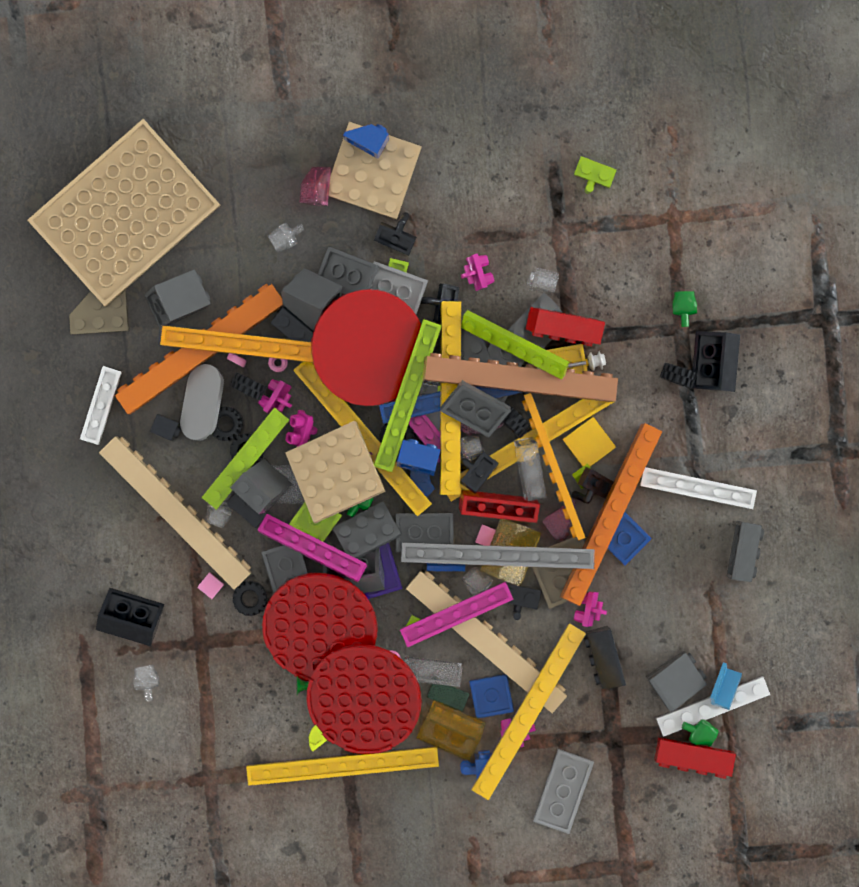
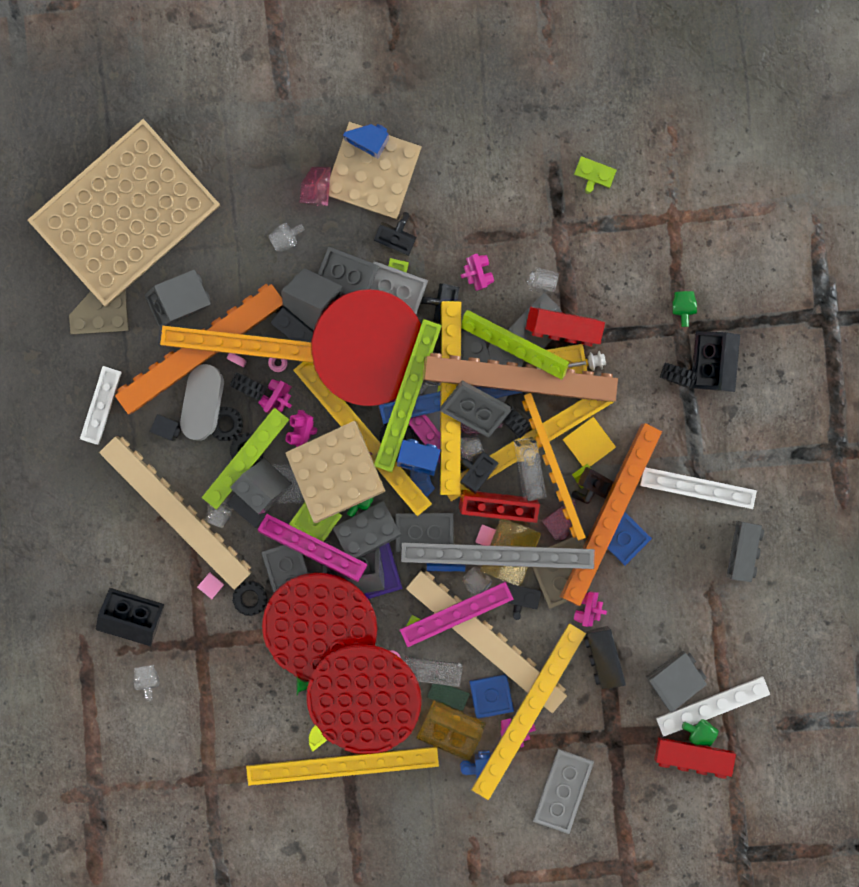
dark azure panel [710,663,742,710] -> none

